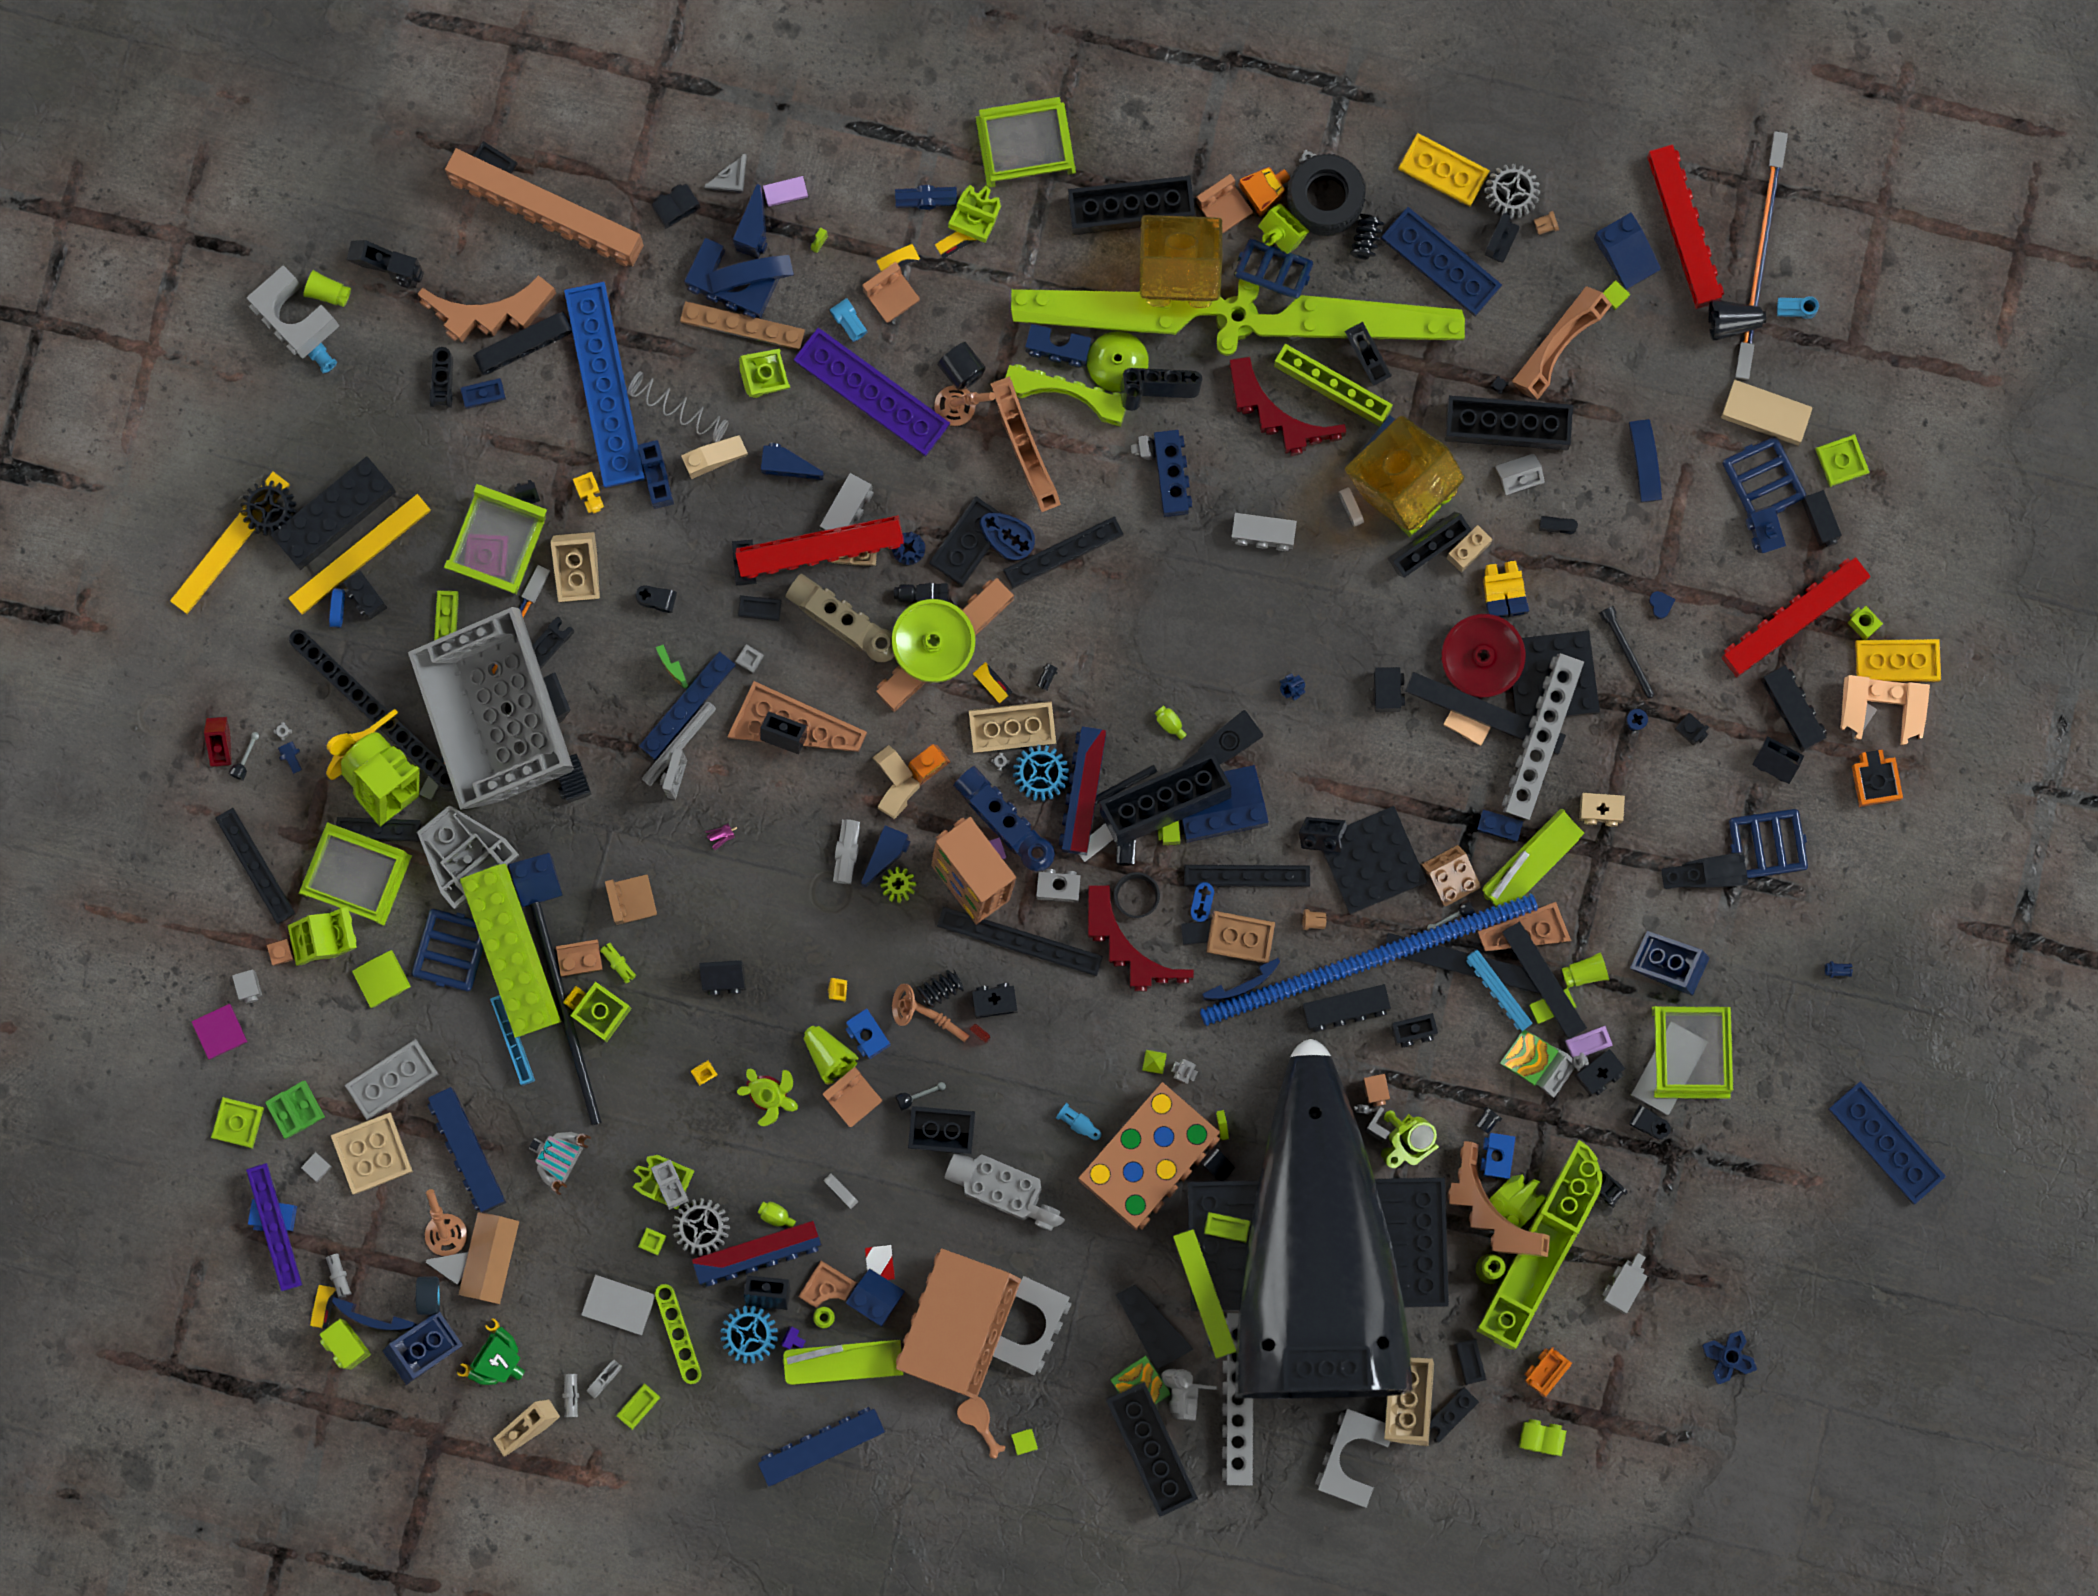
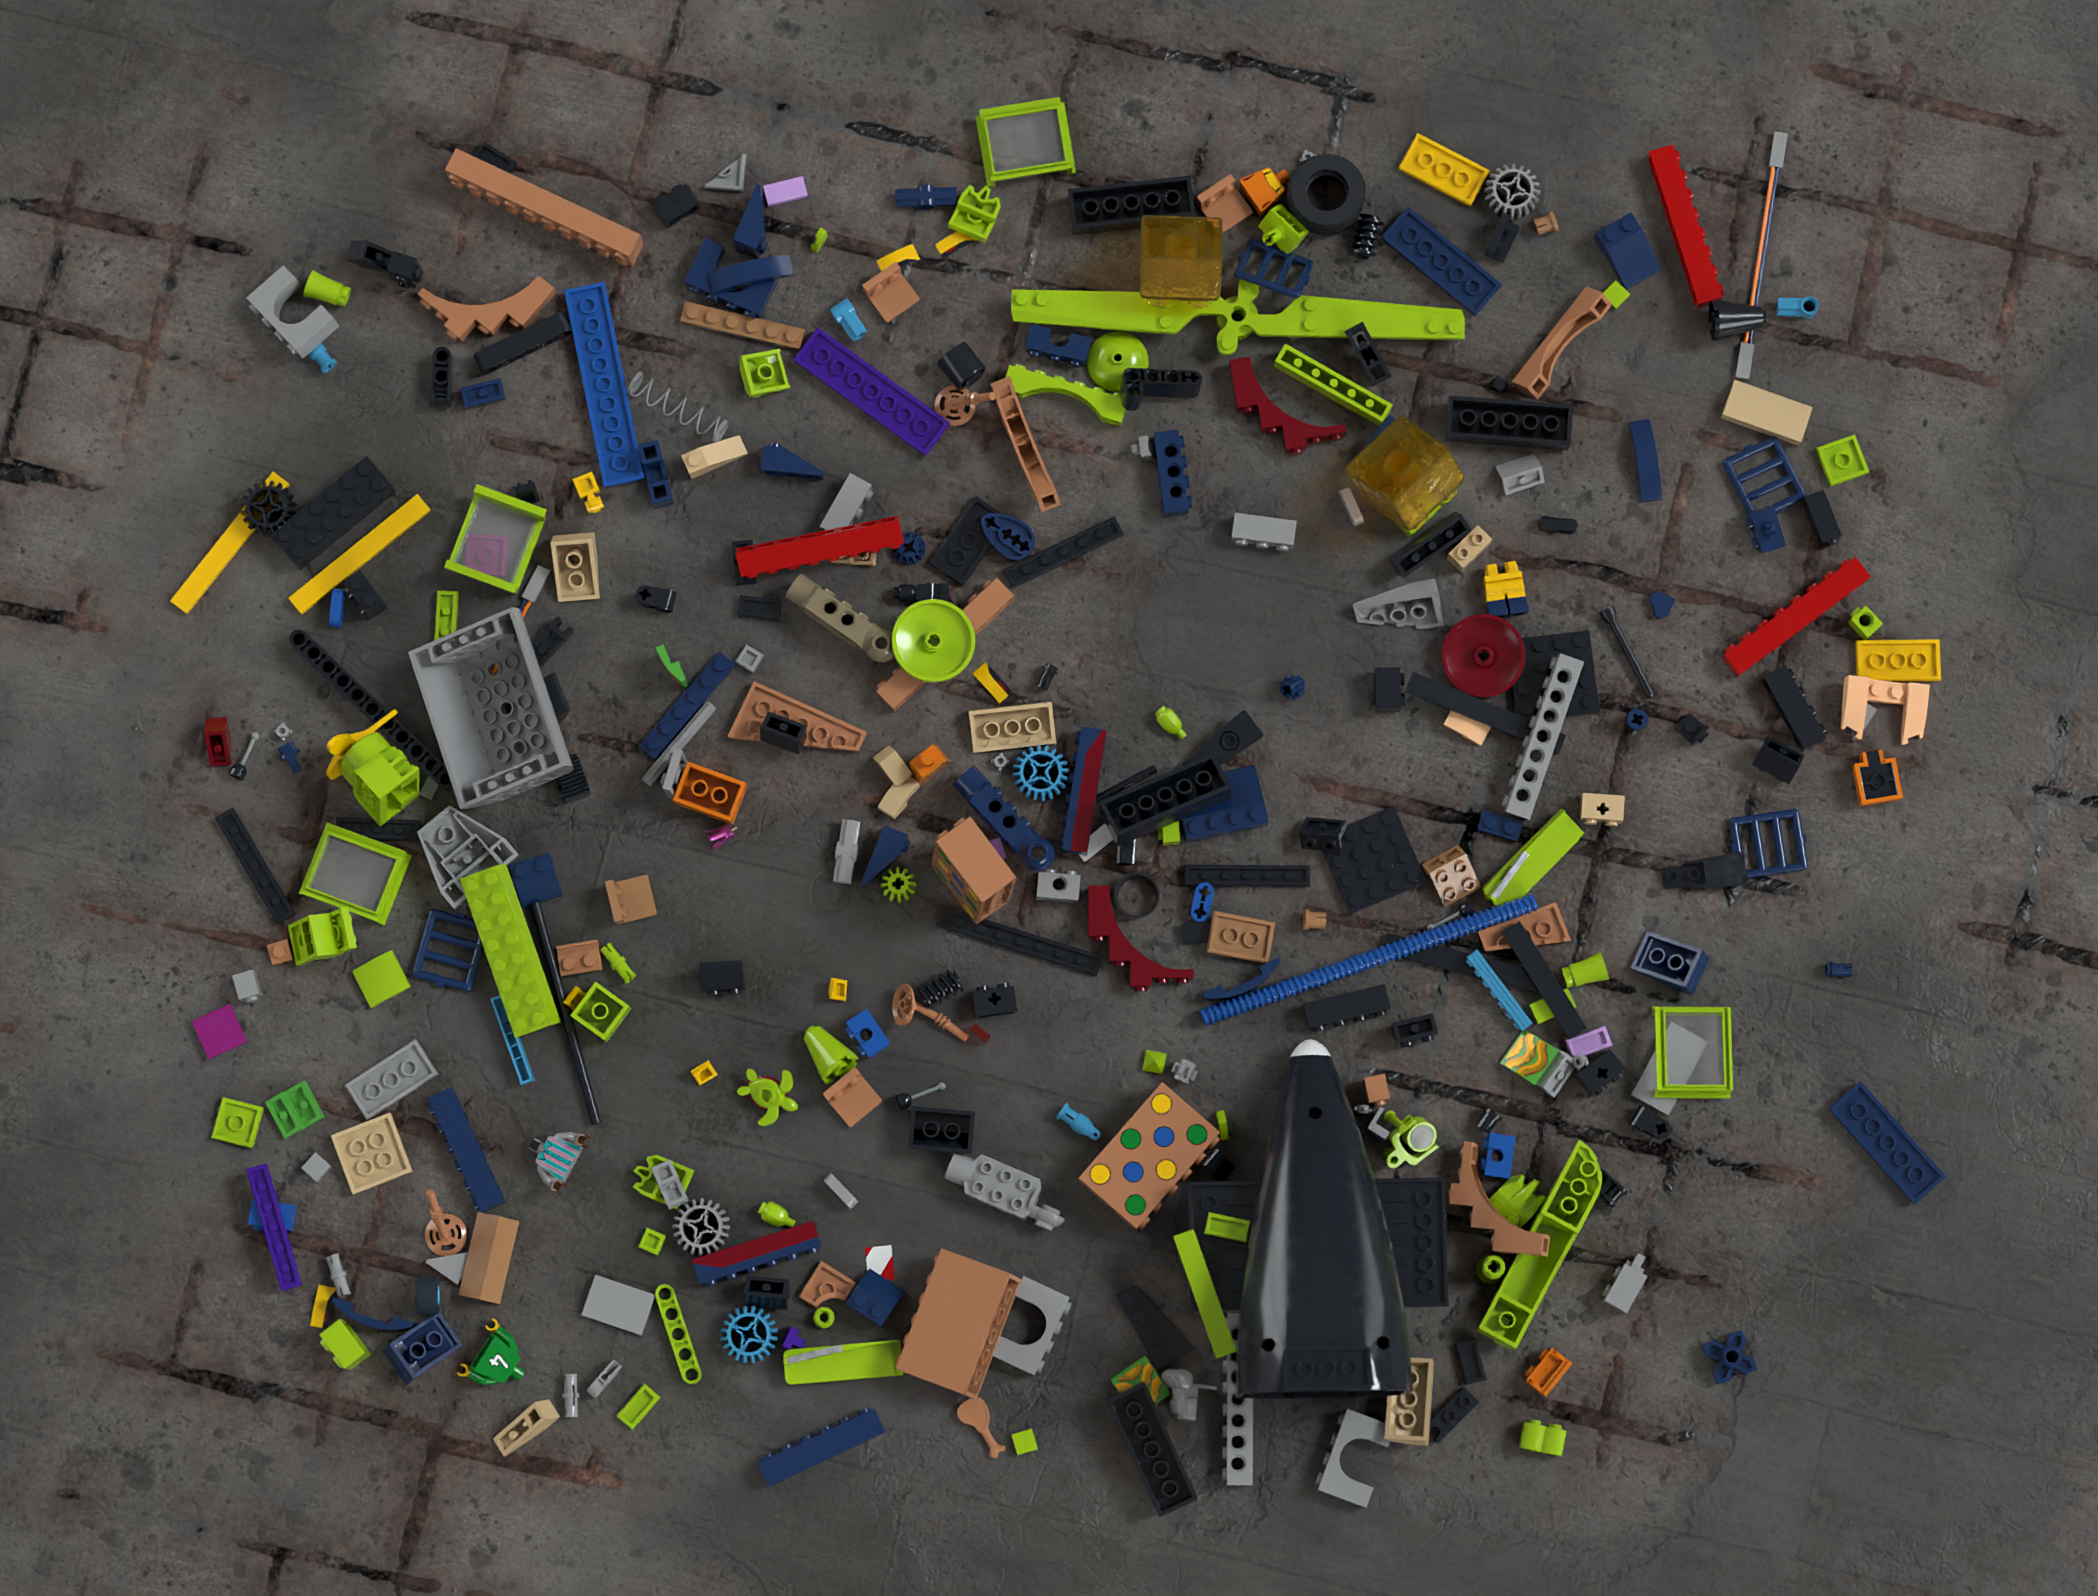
none -> orange brick [673,761,748,825]
none -> light grey wedge [1353,578,1443,629]

